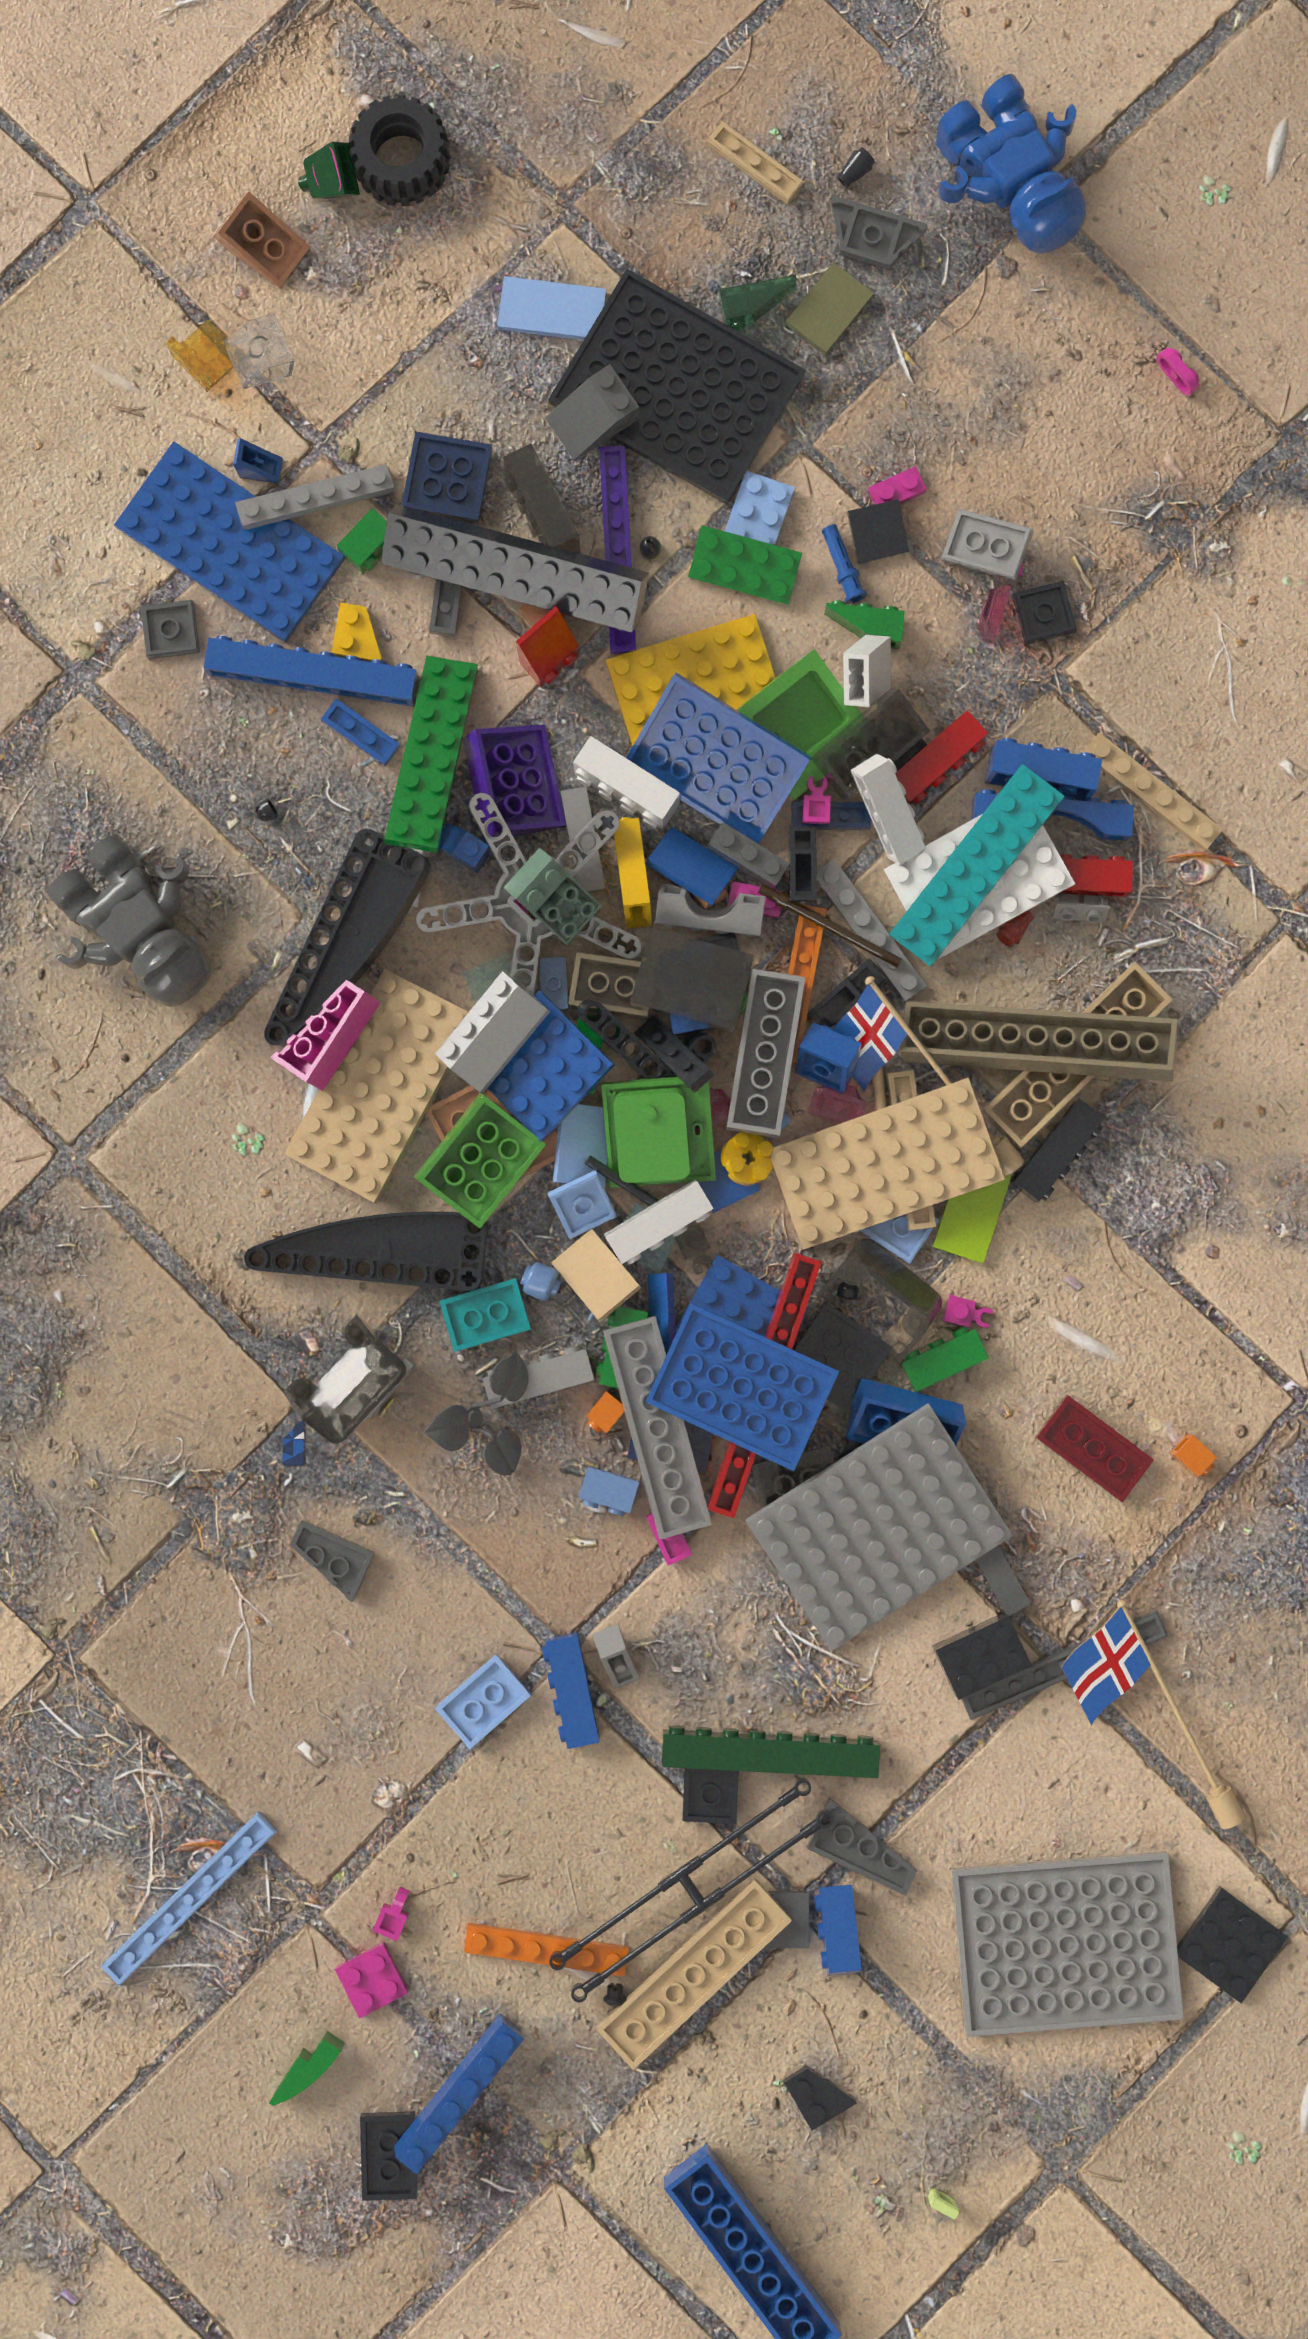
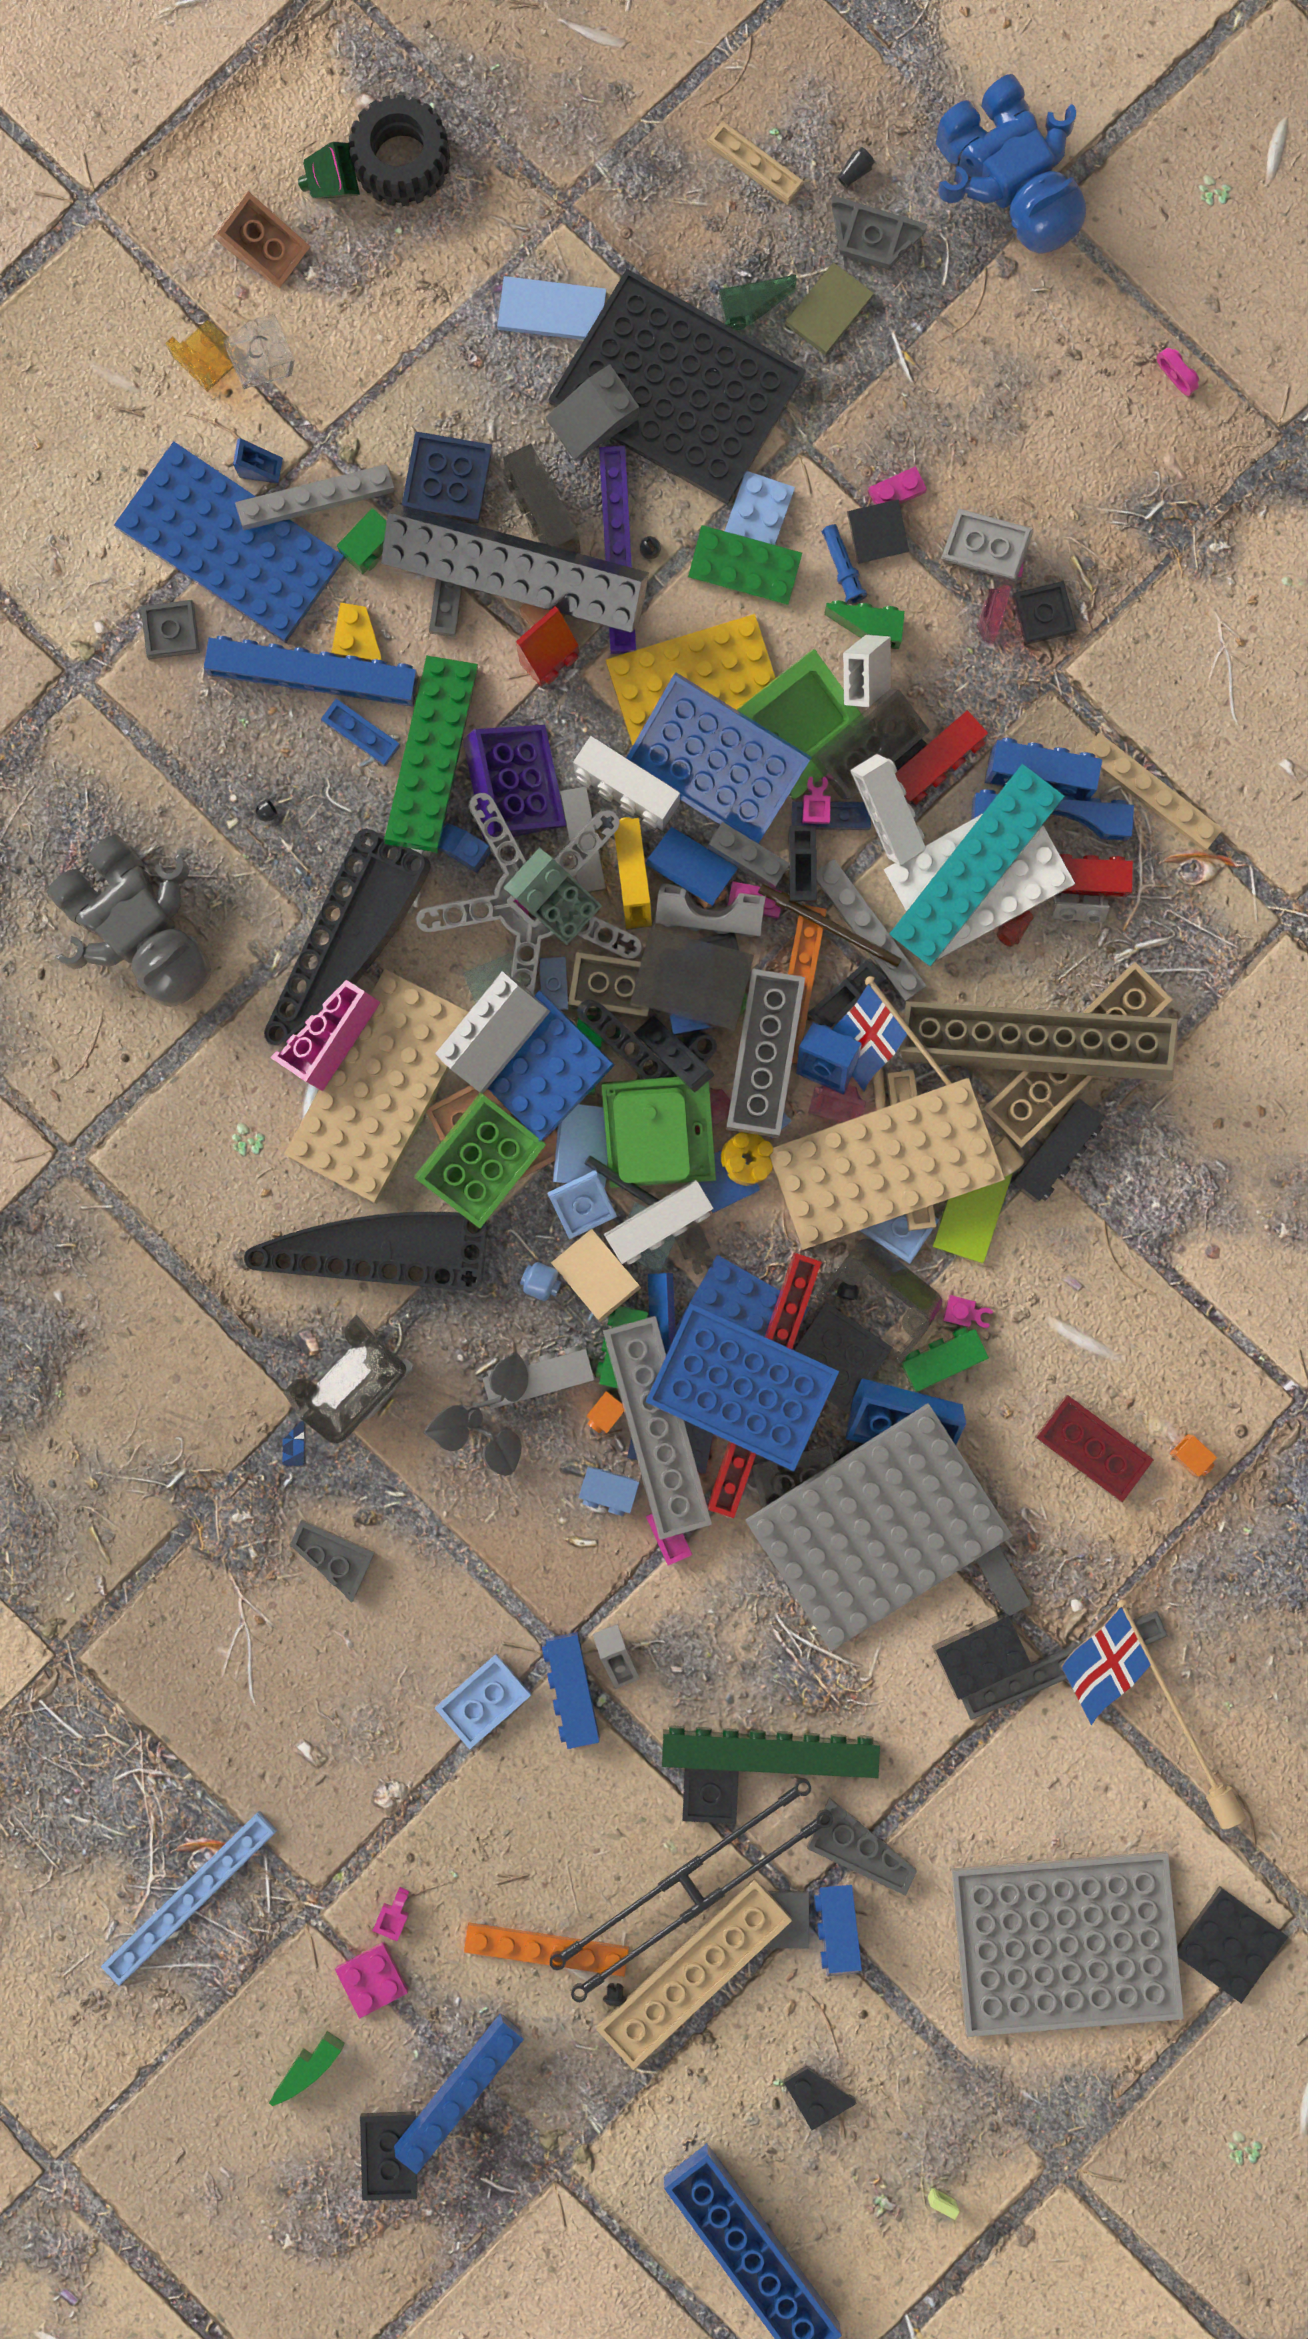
teal plate [439,1278,531,1352] -> none

